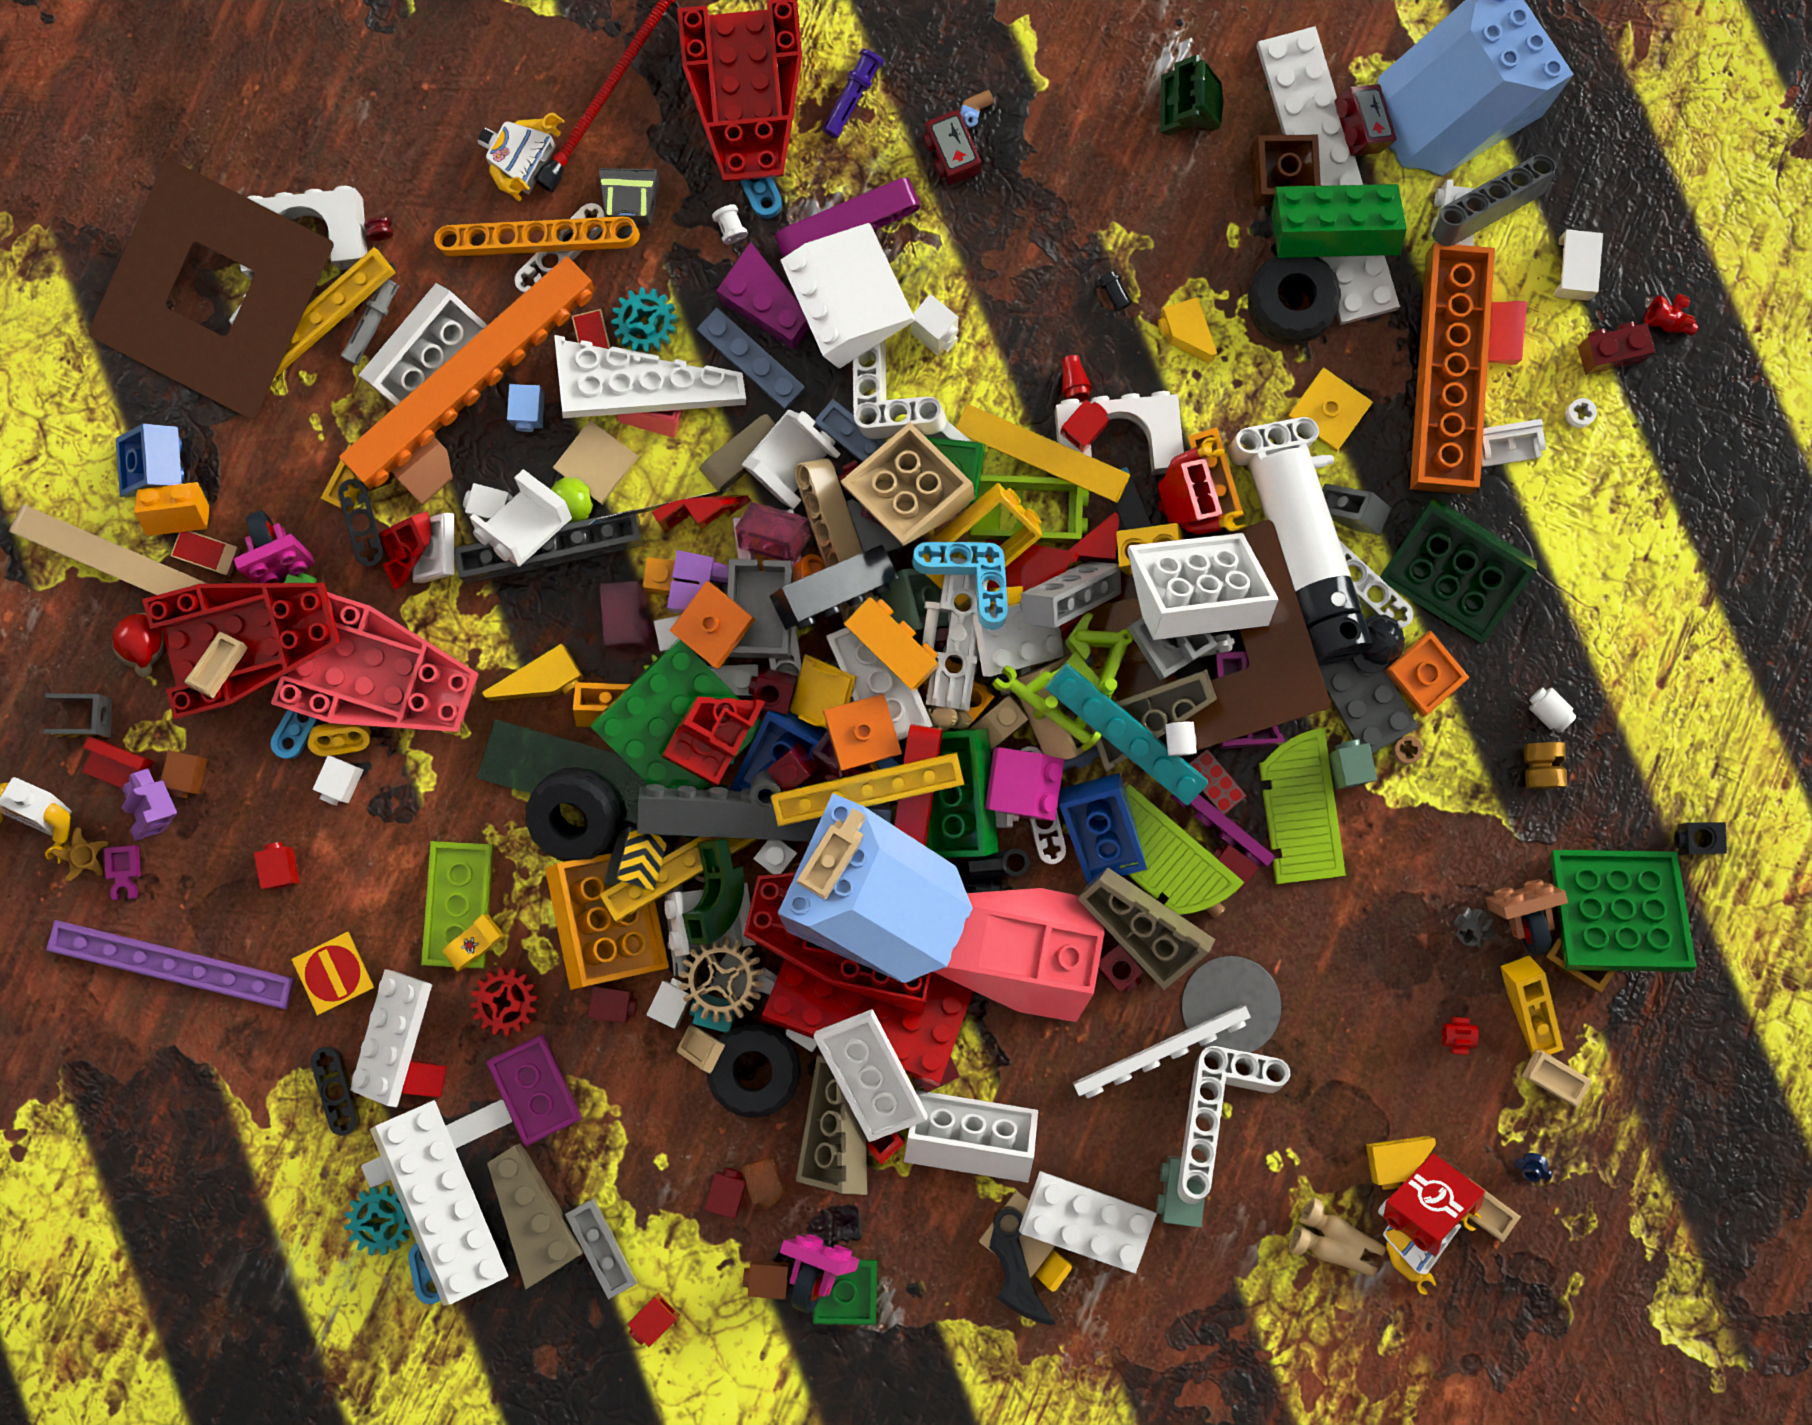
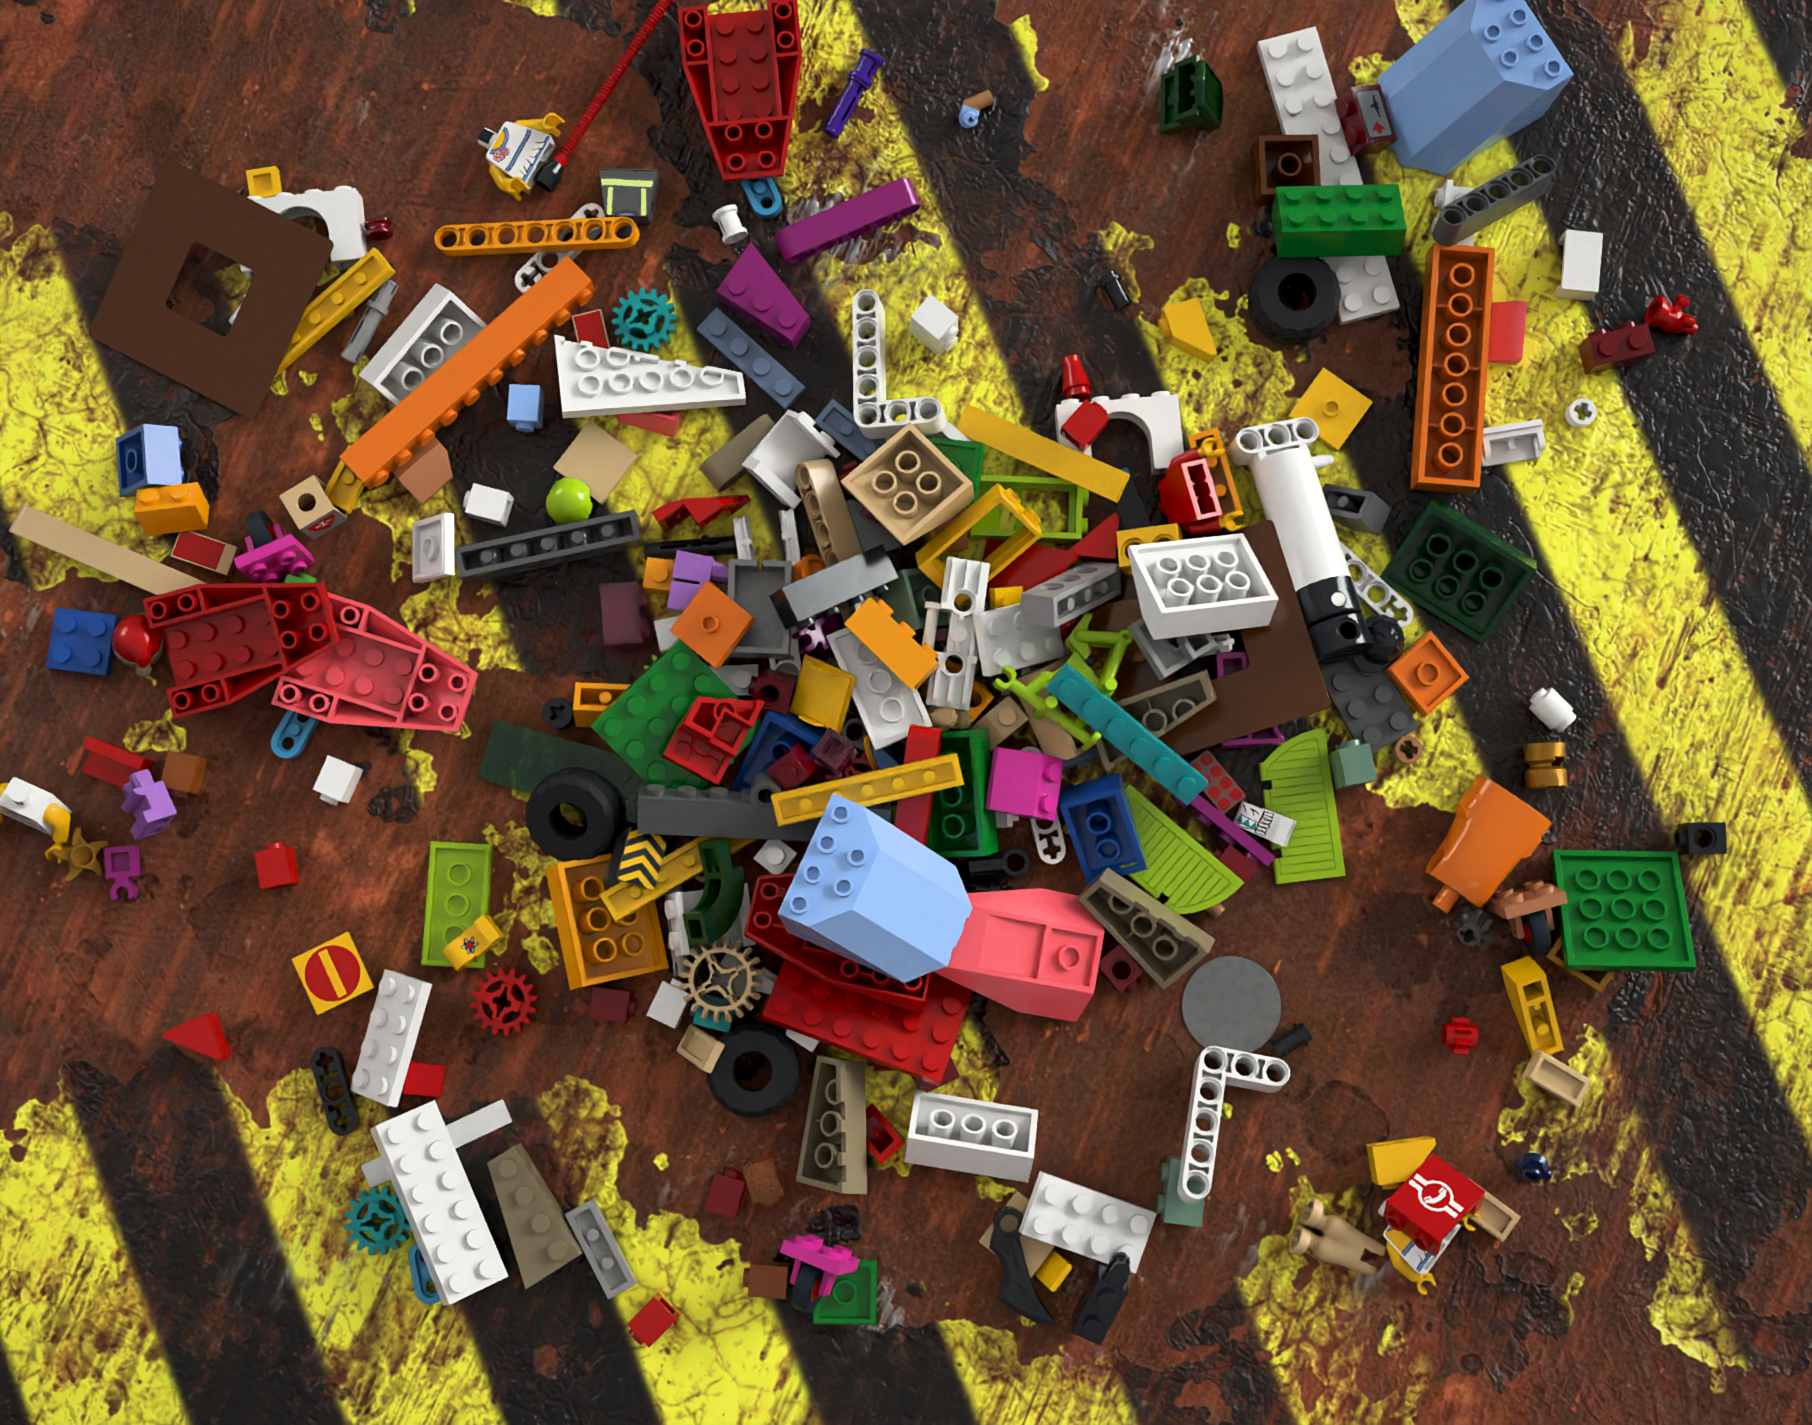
dark grey piece [43,693,112,738] -> none
medium lavender tile [46,920,296,1009] -> none
tan tile [184,631,248,699] -> none
yellow plate [308,723,371,756] -> none
black beam [338,479,383,566] -> none
red slope [378,511,431,590] -> none
white panel [469,469,572,567] -> none
yellow slope [482,644,585,701] -> none
magenta tile [486,1034,583,1147] -> none
black sticker [589,489,730,525] -> none
clear pink brick [735,502,810,564] -> none
white slope [780,223,915,369] -> none
tan hinge [796,808,866,901] -> none
white plate [814,1009,927,1142] -> none
orange plate [823,694,902,772] -> none
medium azure beam [912,542,1008,630] -> none
brick [922,109,982,186] -> none
white plate [1072,1005,1251,1098] -> none
white piece [1165,722,1197,756] -> none
none -> blue plate [46,608,120,677]
none -> red slope [162,1013,231,1061]
none -> yellow plate [246,166,282,198]
none -> tan piece [279,475,347,539]
none -> black wheel [542,697,575,730]
none -> black pin [644,535,737,560]
none -> magenta plate [792,614,843,654]
none -> black hinge [1071,1251,1131,1346]
none -> white leg [1233,801,1297,847]
none -> black pin [1270,1023,1312,1059]
none -> orange torso [1425,774,1552,914]

